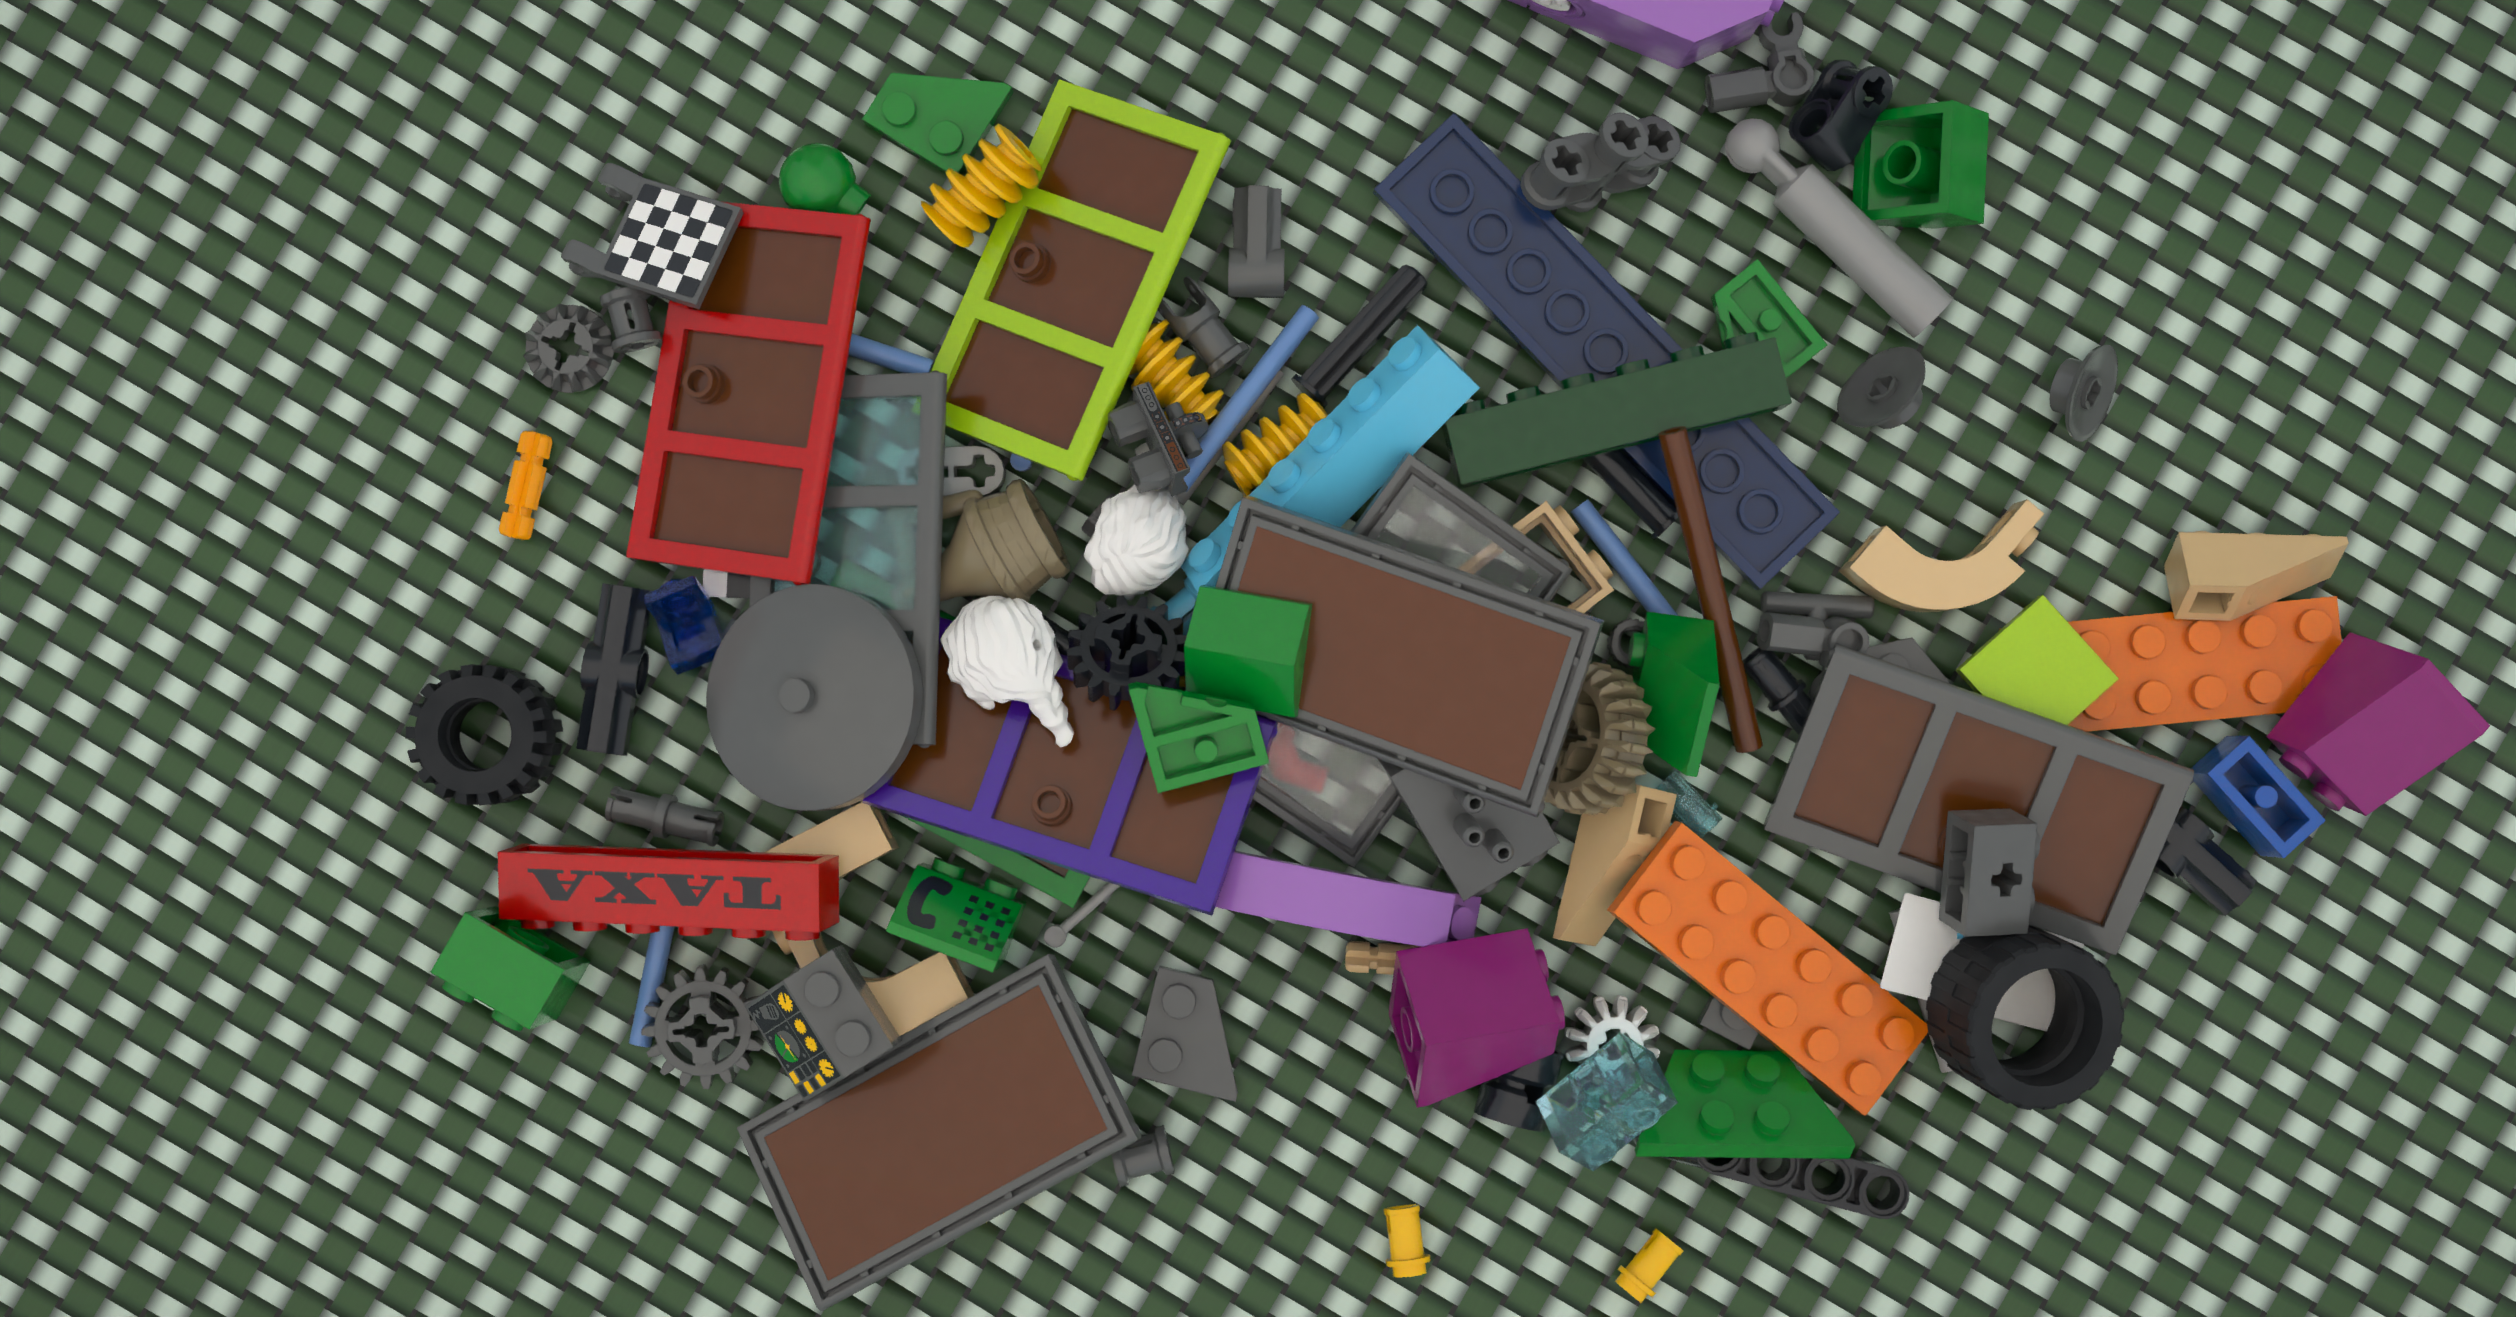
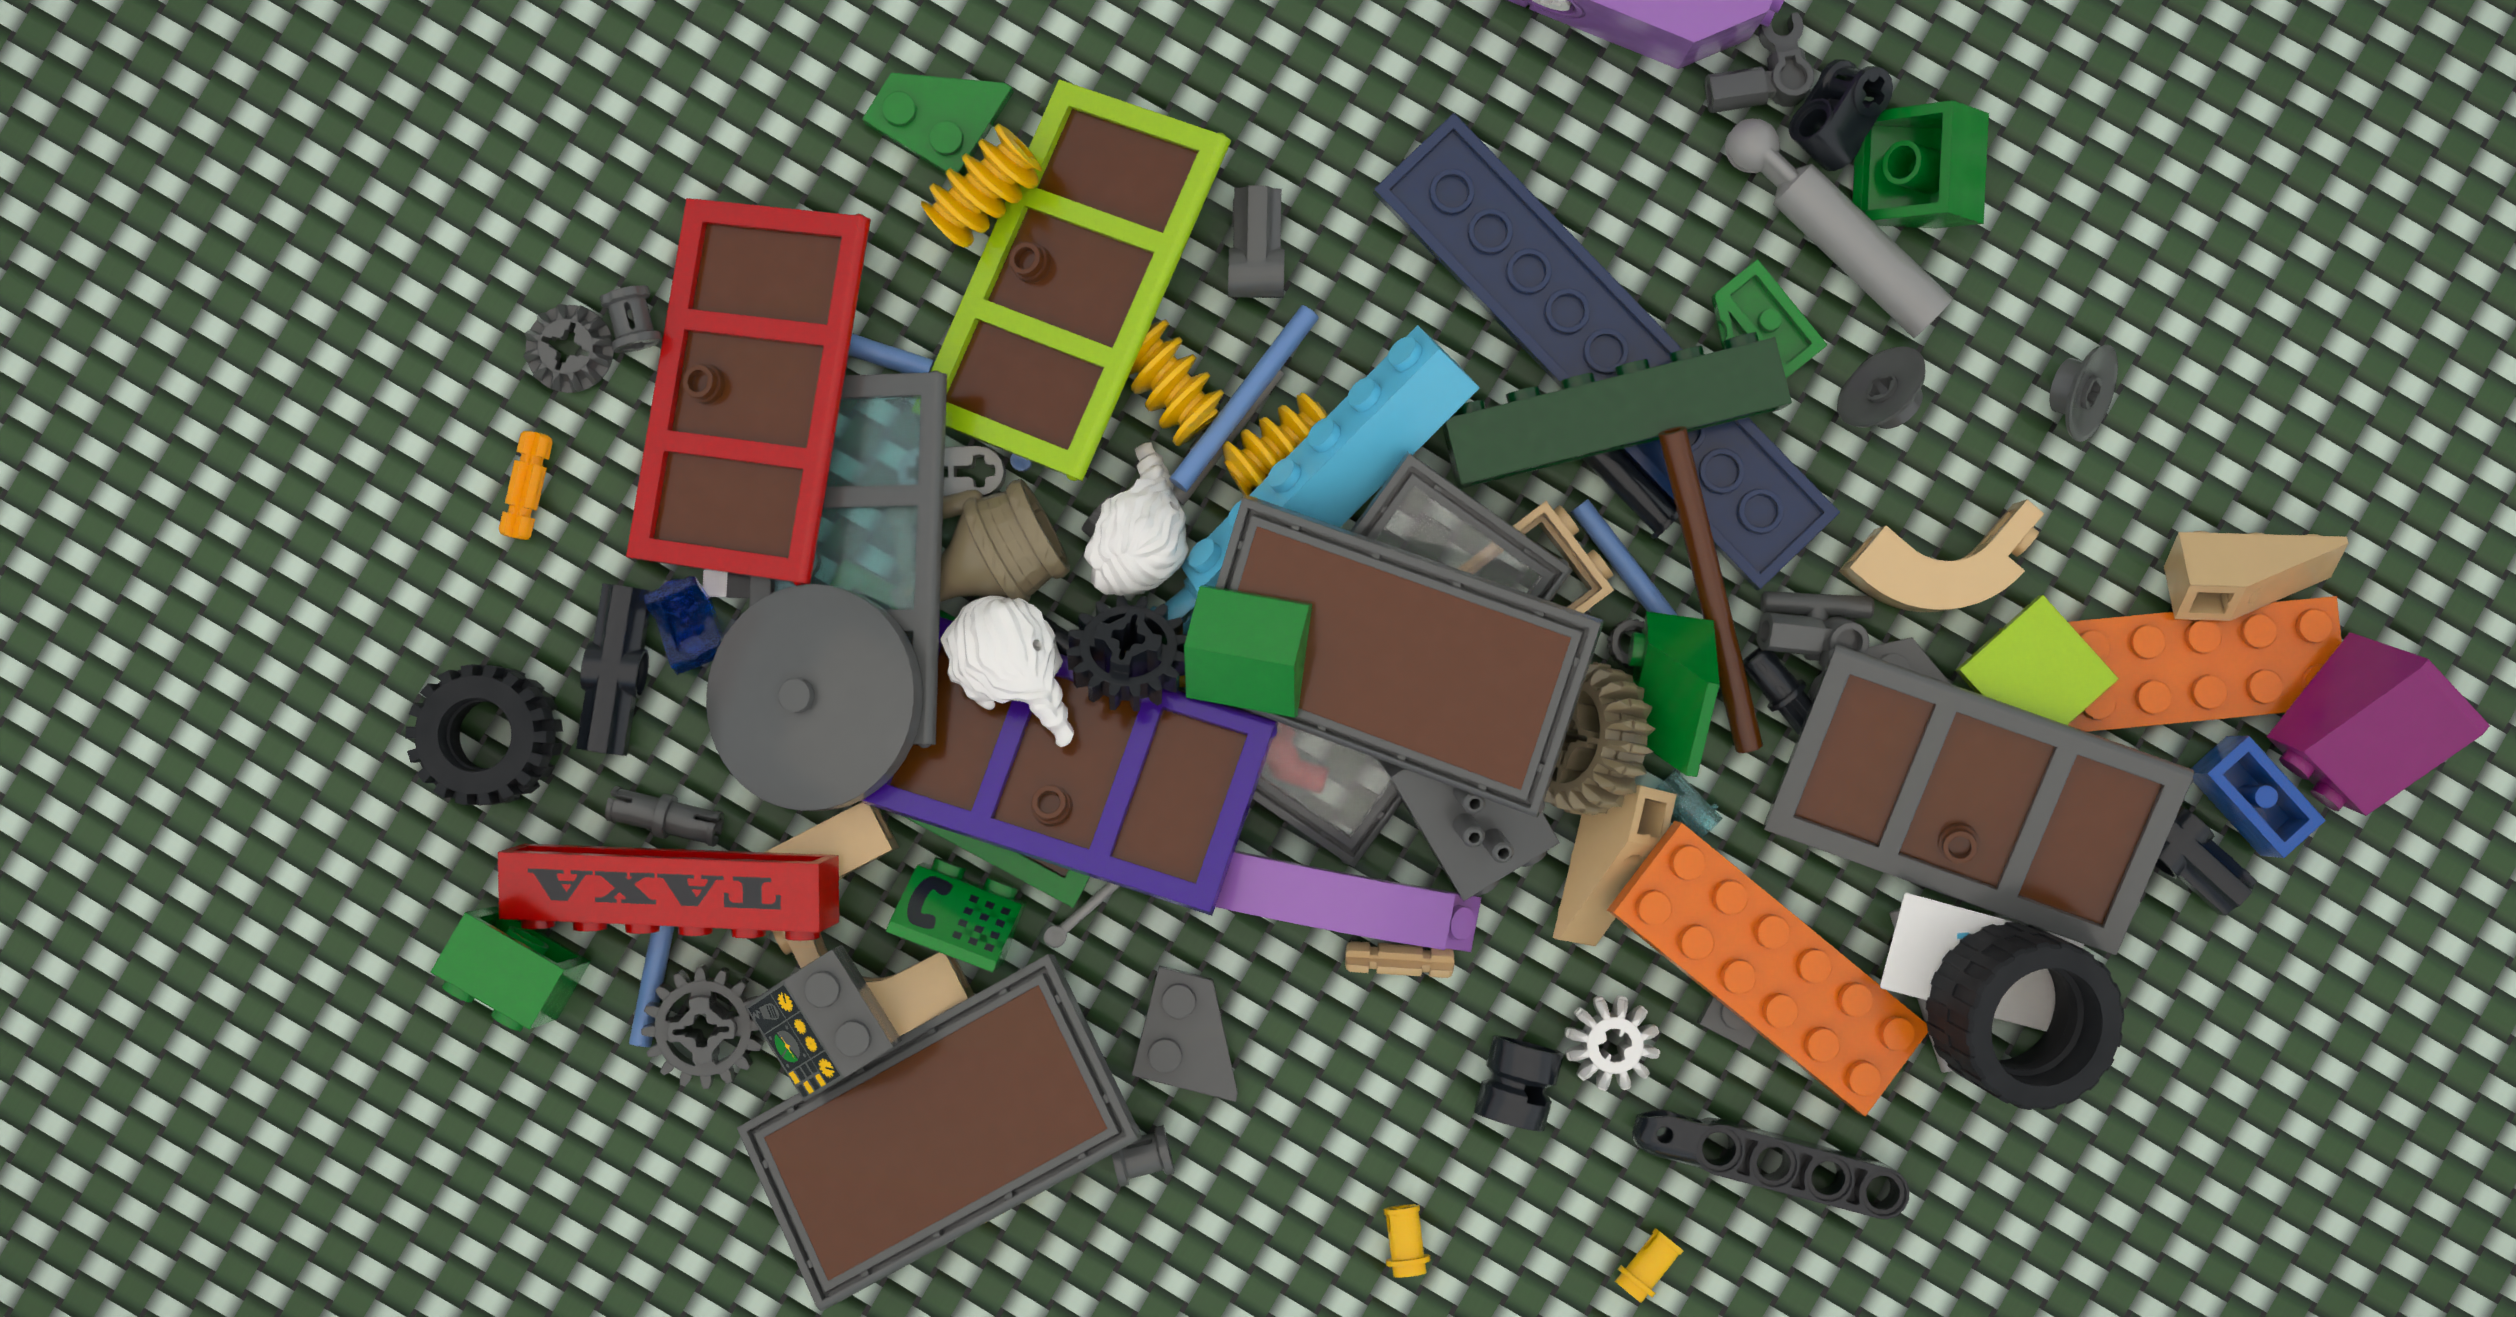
flag [561,163,744,309] -> none
green piece [779,143,871,215] -> none
dark grey hips [1108,381,1209,497] -> none
green wing [1128,682,1269,793] -> none
dark grey piece [1158,276,1249,379] -> none
black axle [1291,265,1428,409] -> none
magenta slope [1388,928,1565,1108] -> none
dark grey axle [1520,113,1681,212] -> none
clear light blue brick [1536,1032,1678,1171] -> none
green wing [1635,1050,1855,1159] -> none
dark grey brick [1939,808,2040,937] -> none

